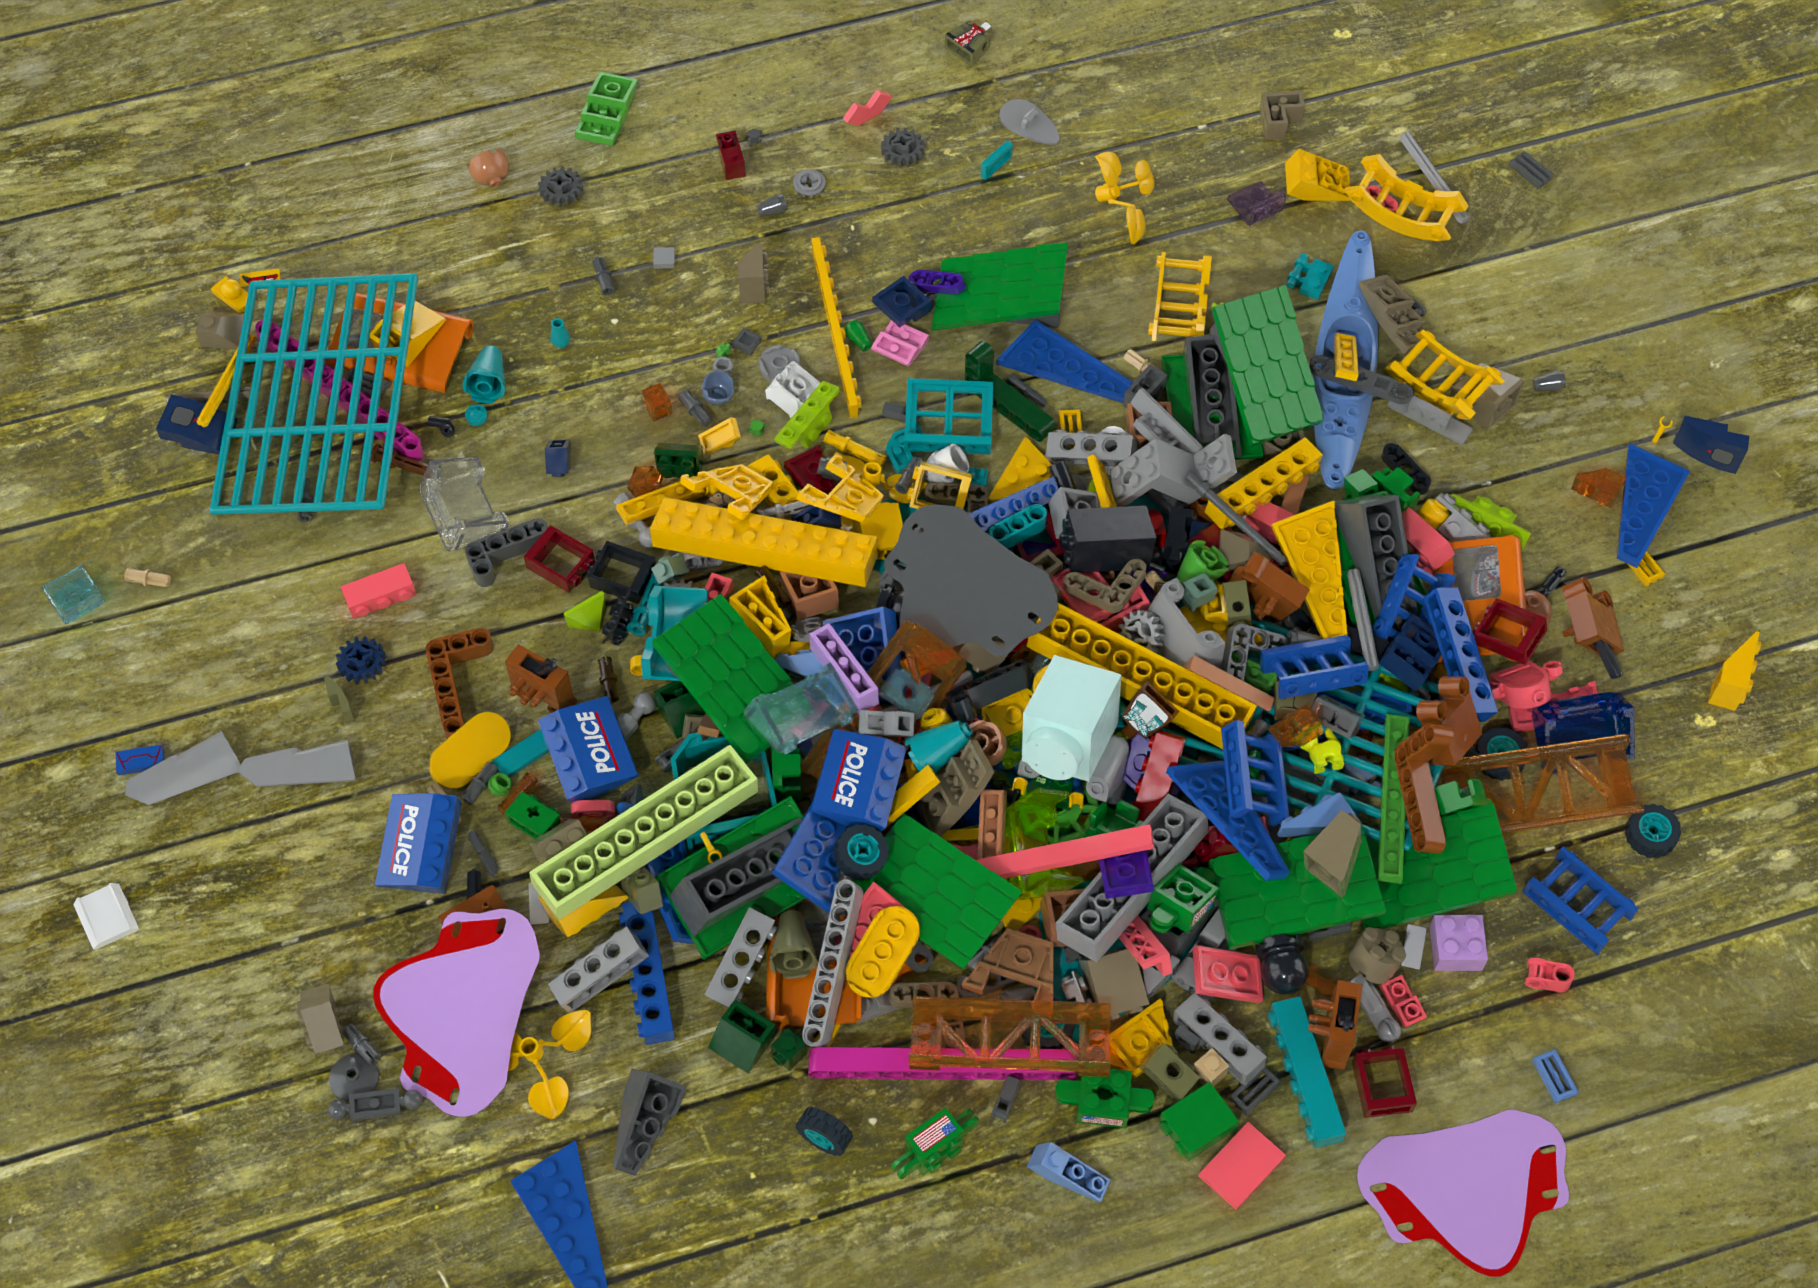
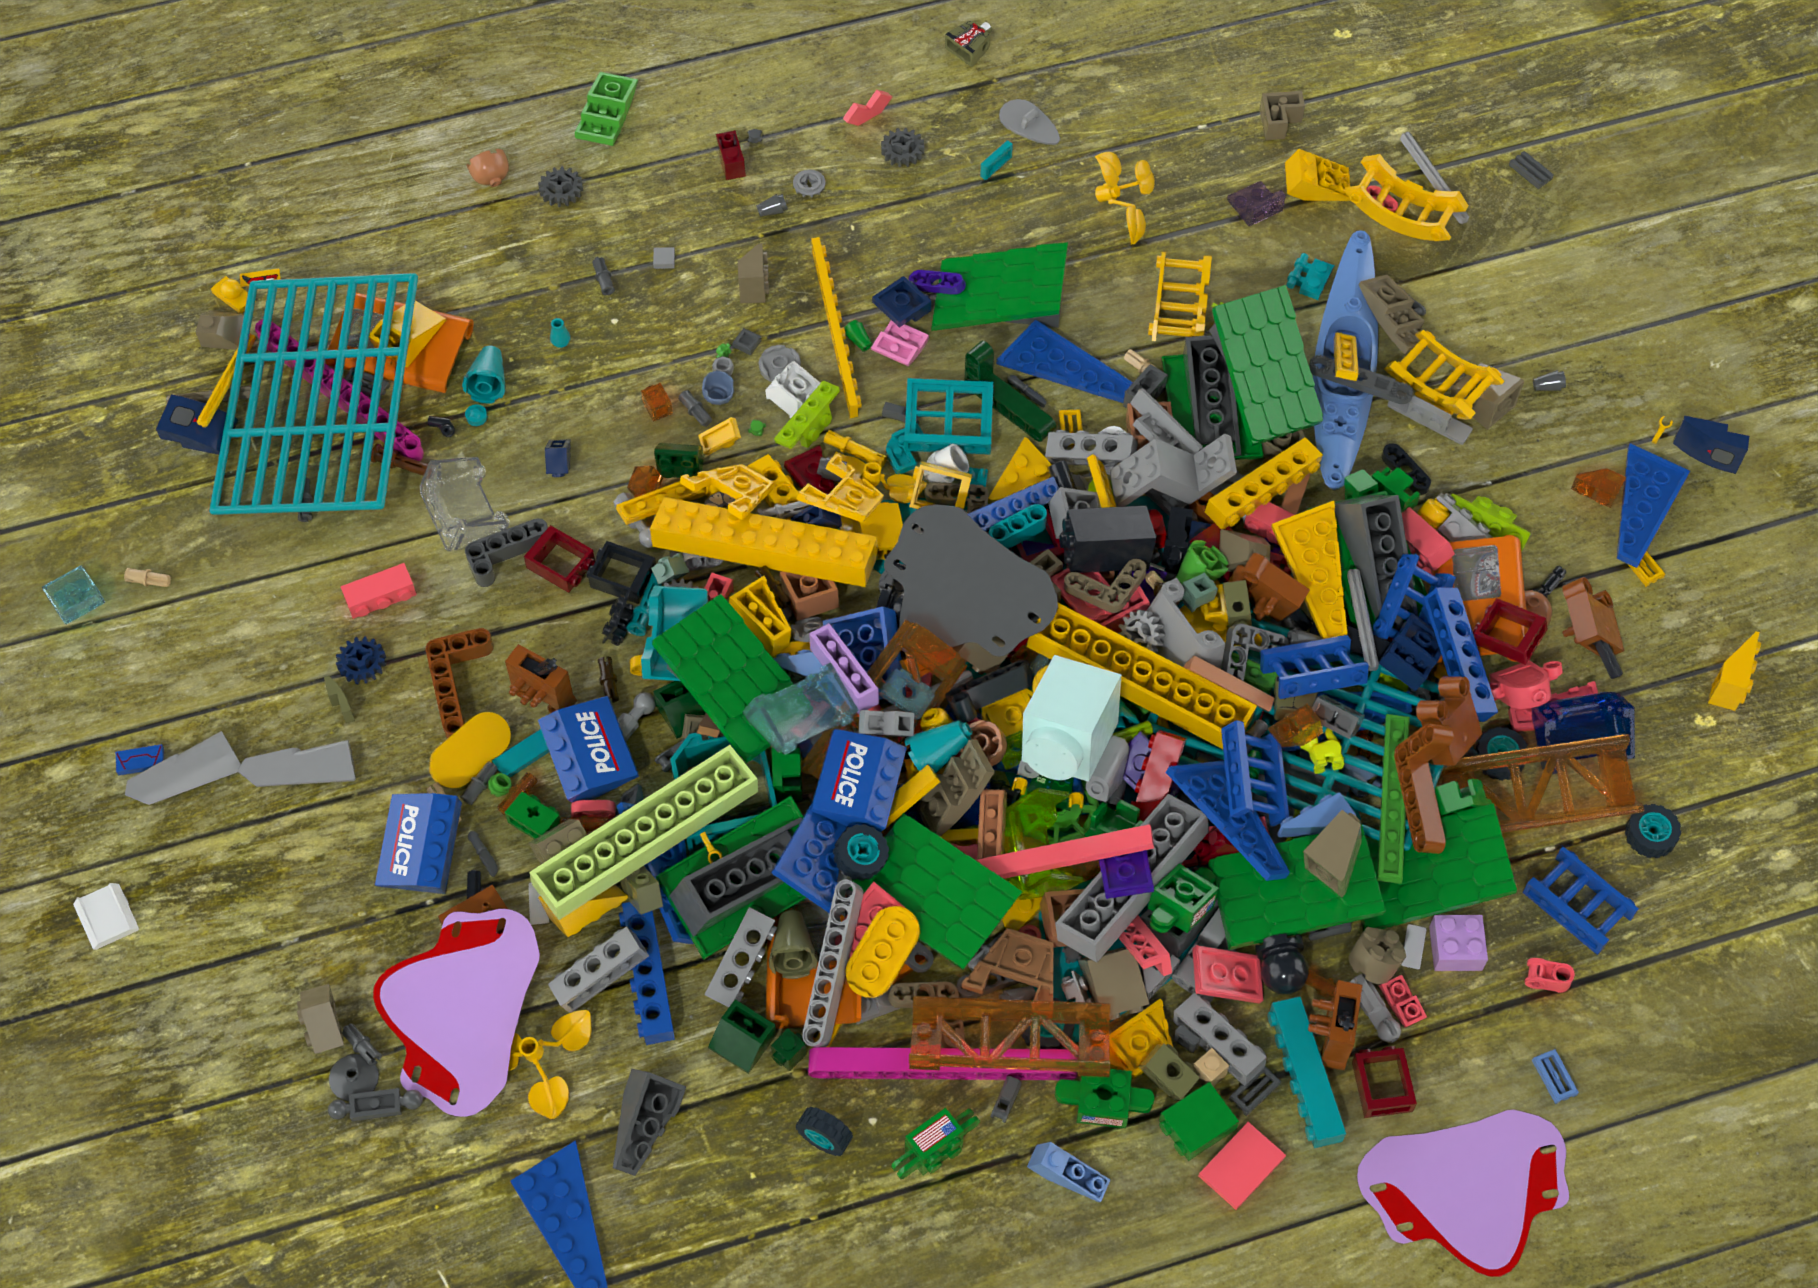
lime slope [564,591,606,632] -> none
dark grey axle [895,456,922,494] -> none
torso [1122,681,1180,739] -> none
dark grey bar [1185,472,1288,566] -> none

